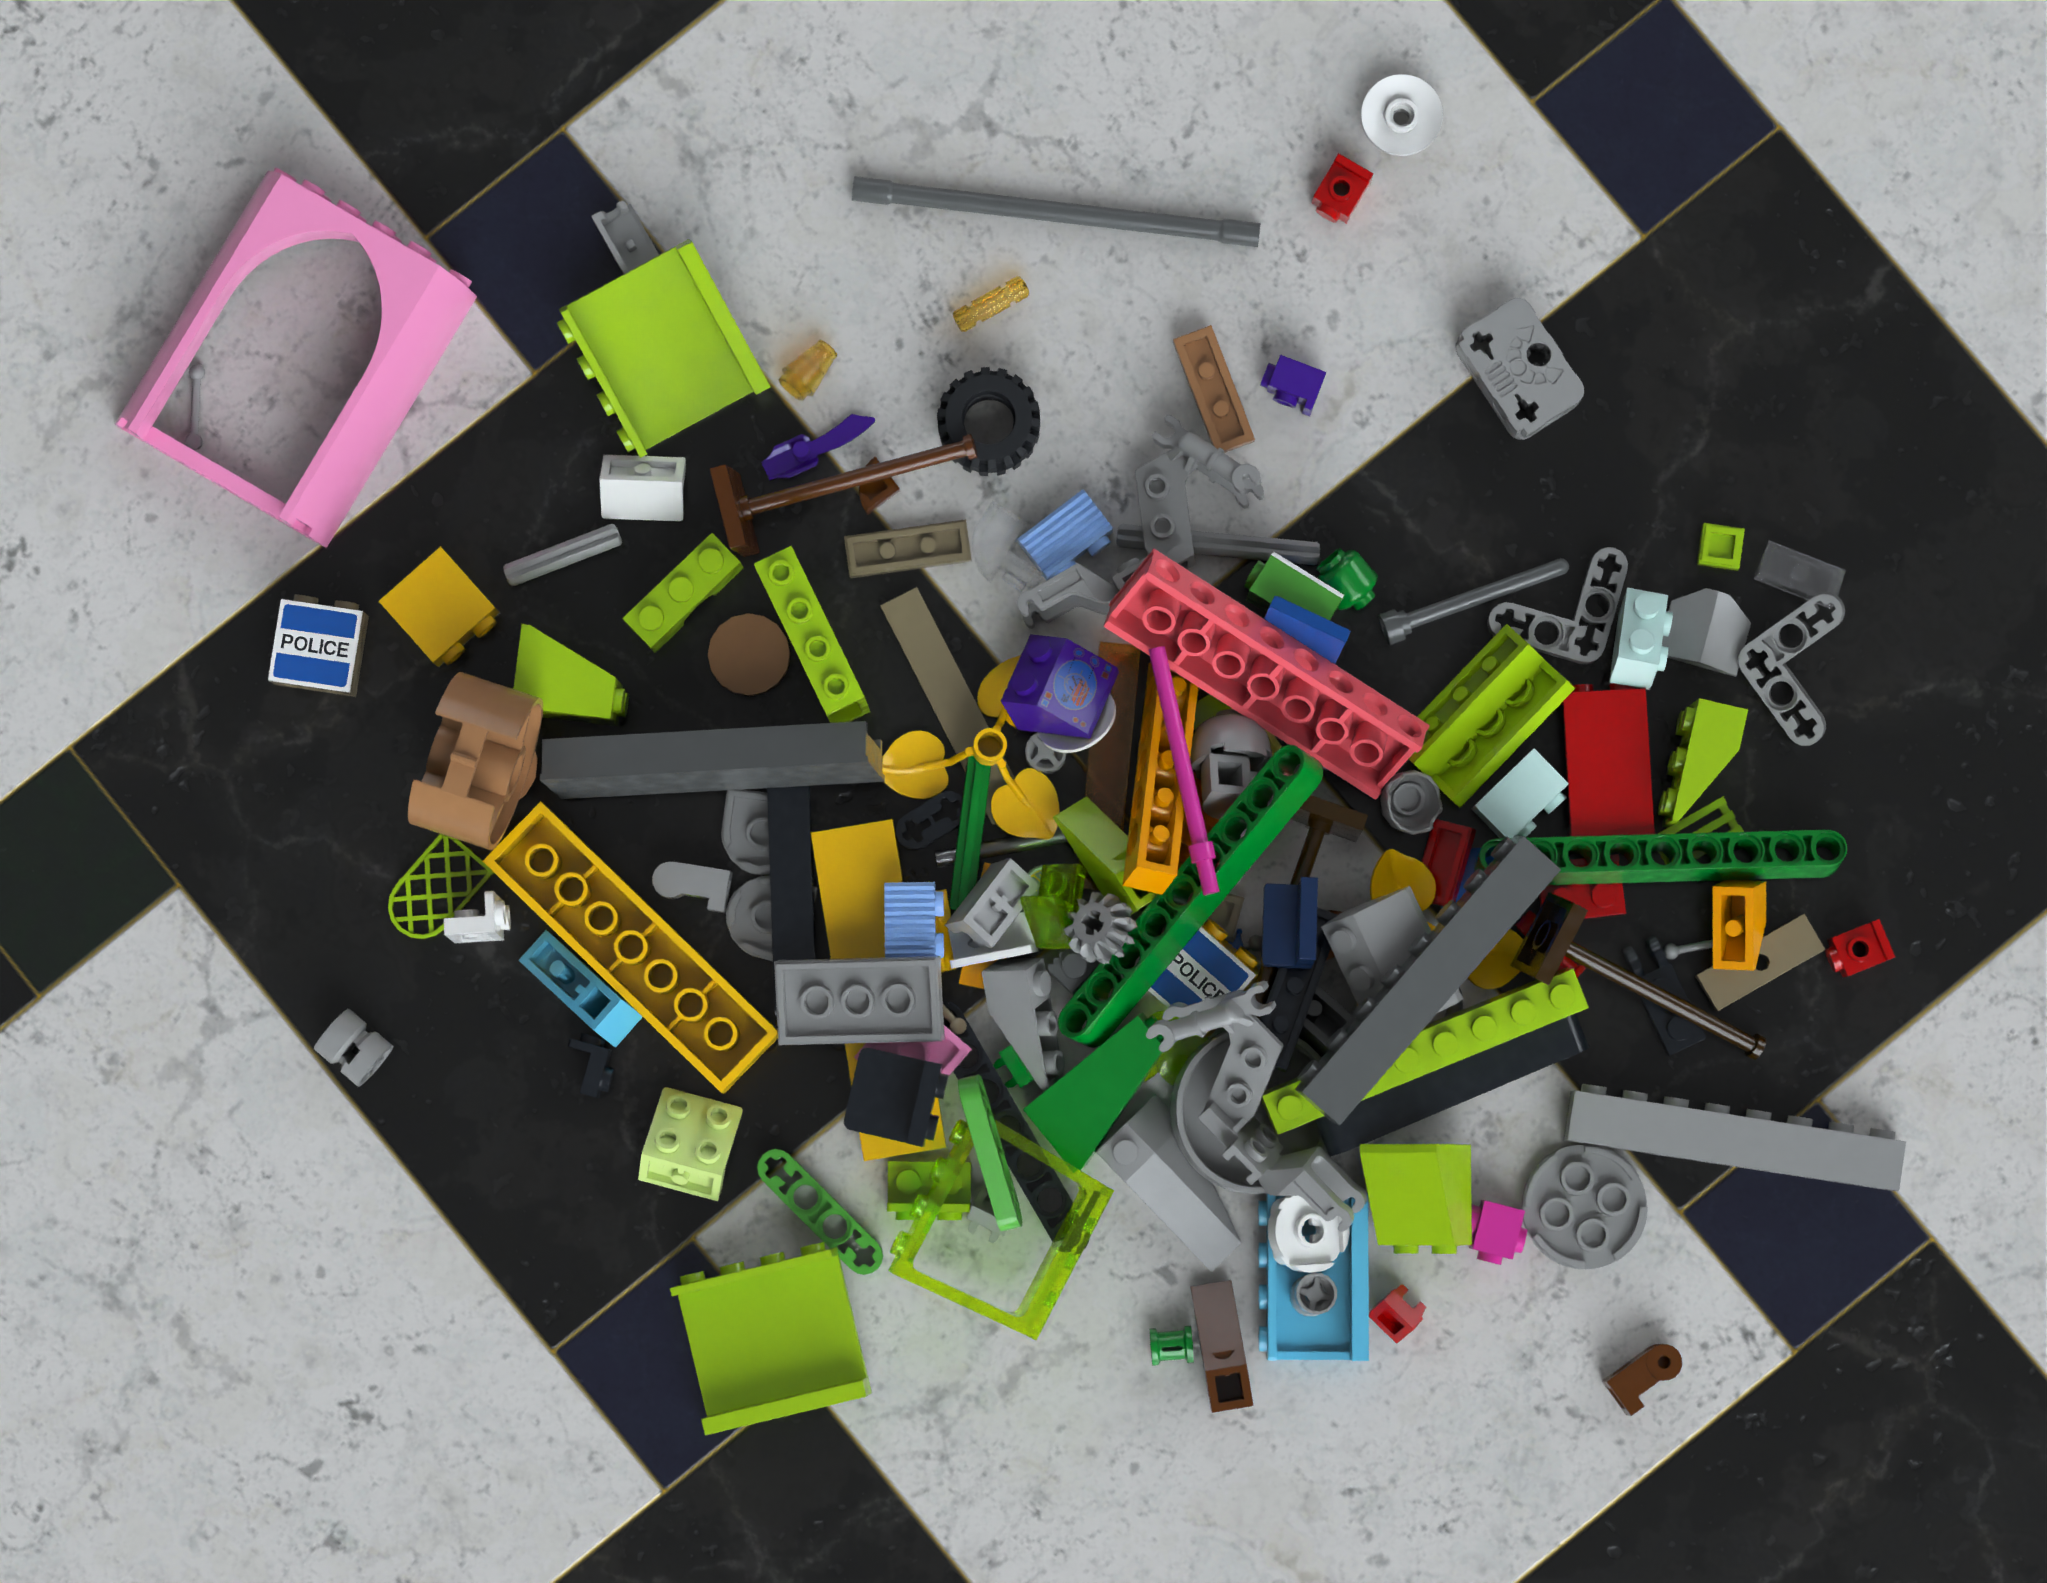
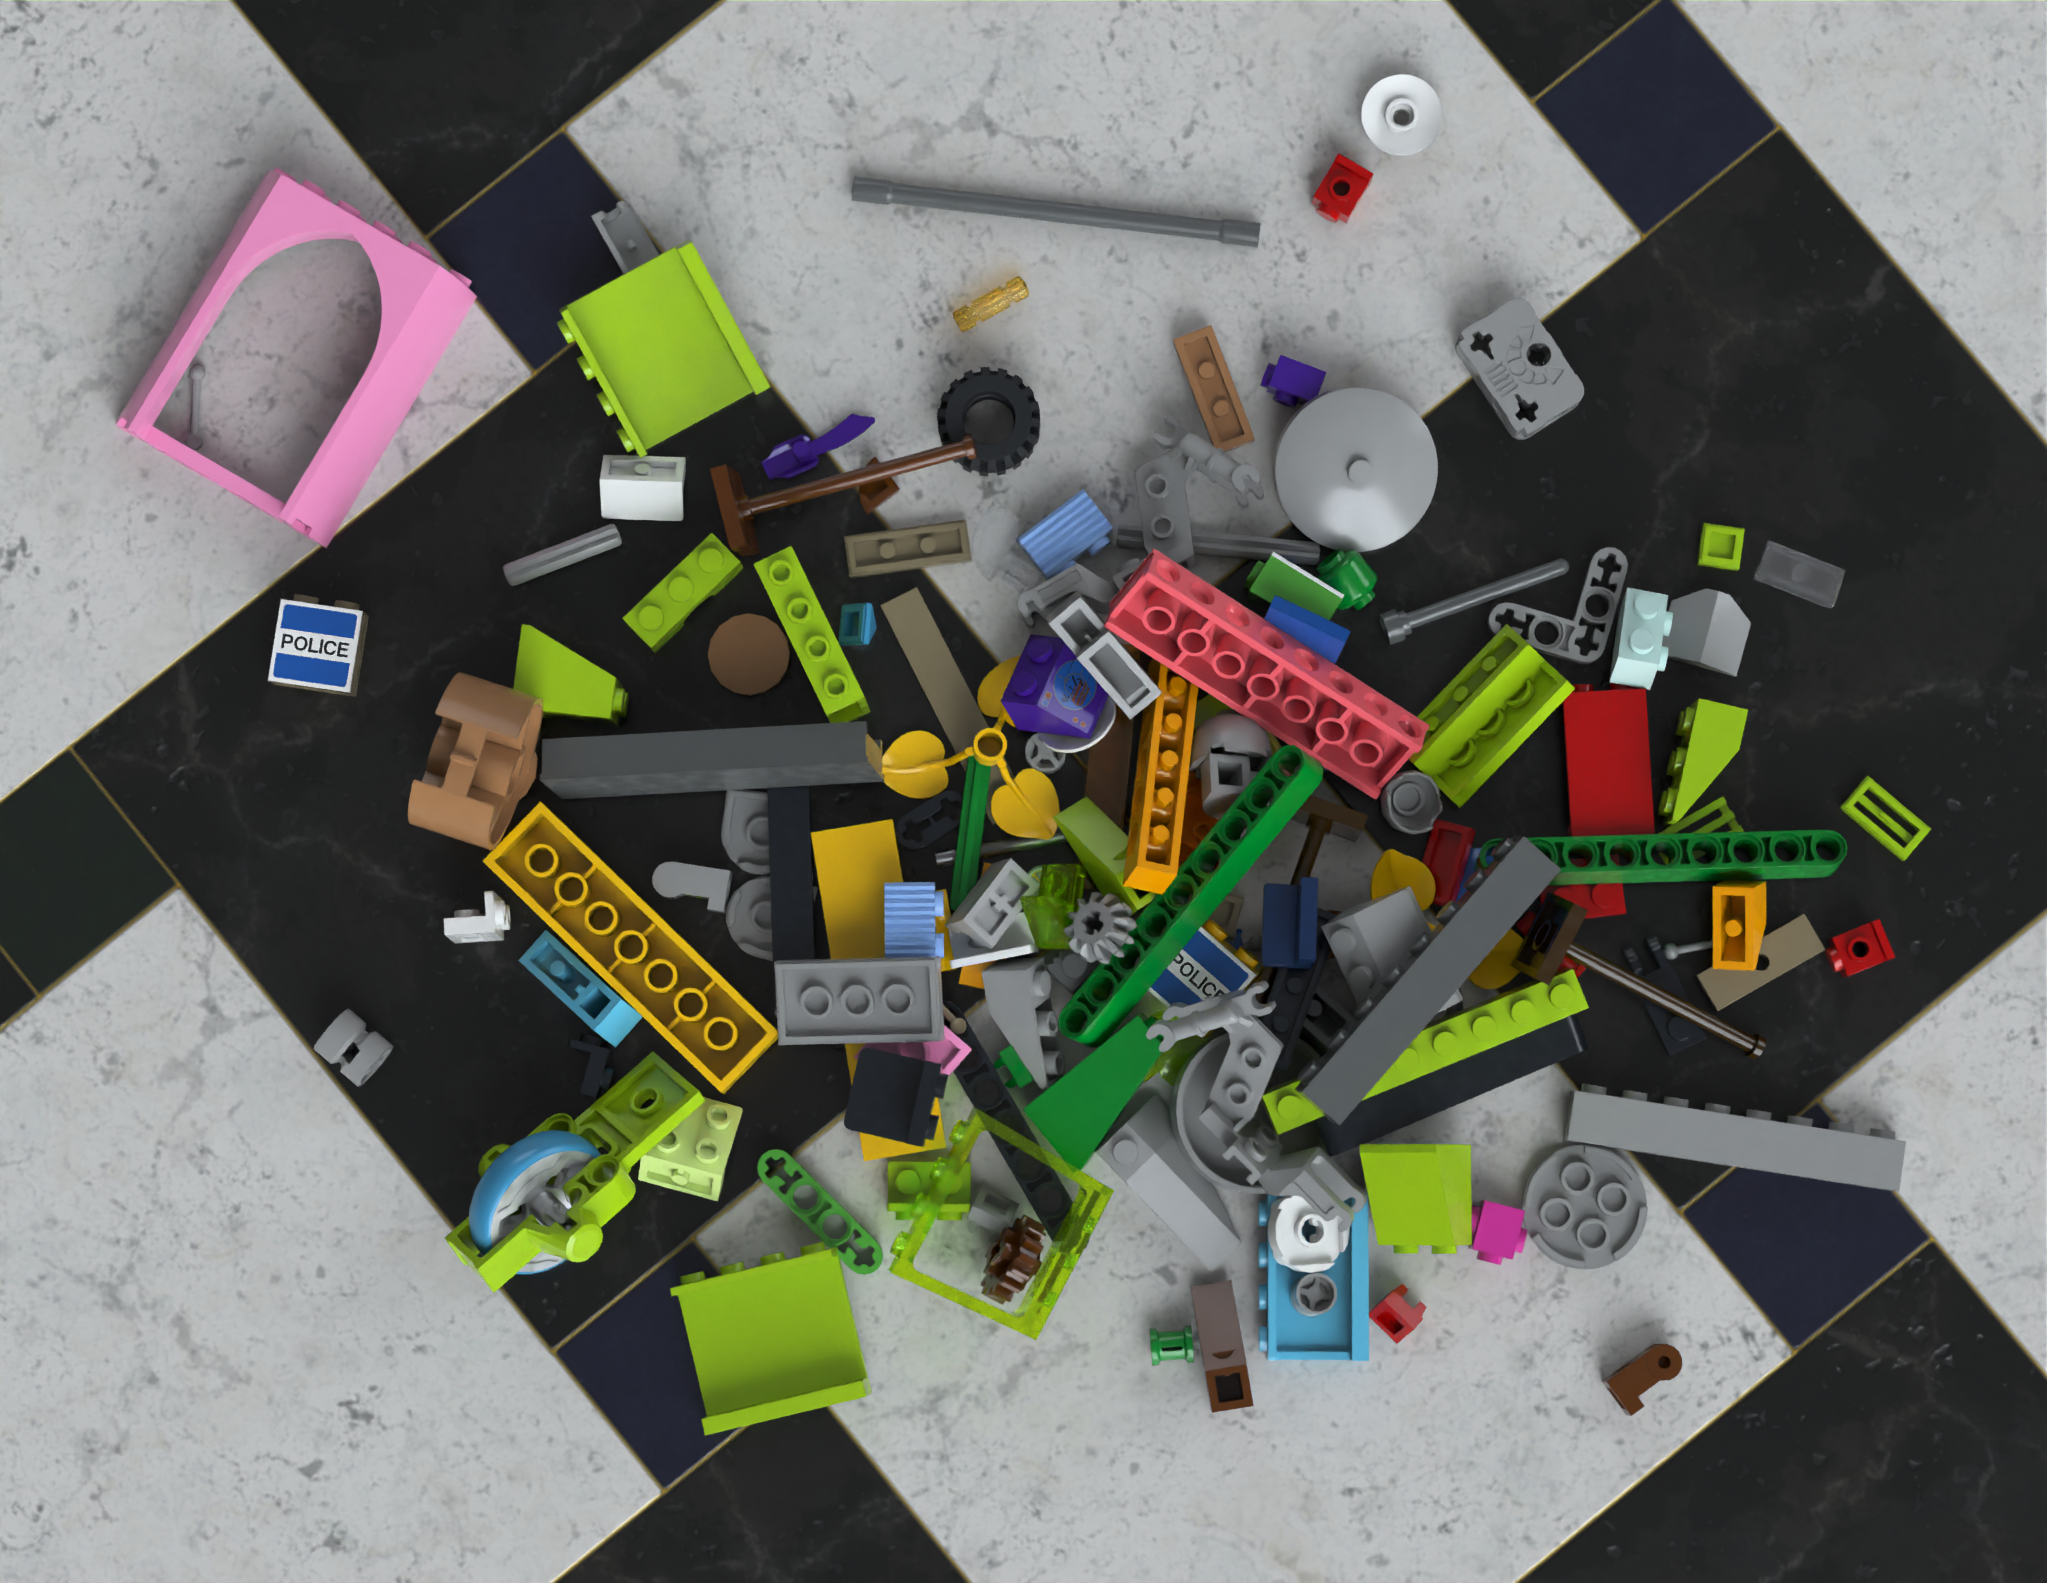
yellow piece [379,546,500,667] -> none
lime window [388,834,494,939] -> none
clear yellow cone [779,340,837,401] -> none
bright green beam [958,1074,1022,1232] -> none
dark pink bar [1149,646,1220,895] -> none
light aqua brick [1471,748,1569,838] -> none
light grey beam [1738,592,1845,746] -> none
none -> lime piece [444,1051,705,1293]
none -> dark azure slope [838,603,877,646]
none -> reddish brown gear [981,1215,1046,1305]
none -> light grey slope [1046,590,1162,720]
none -> light grey dish [1273,386,1438,552]
none -> lime tile [1839,776,1931,861]

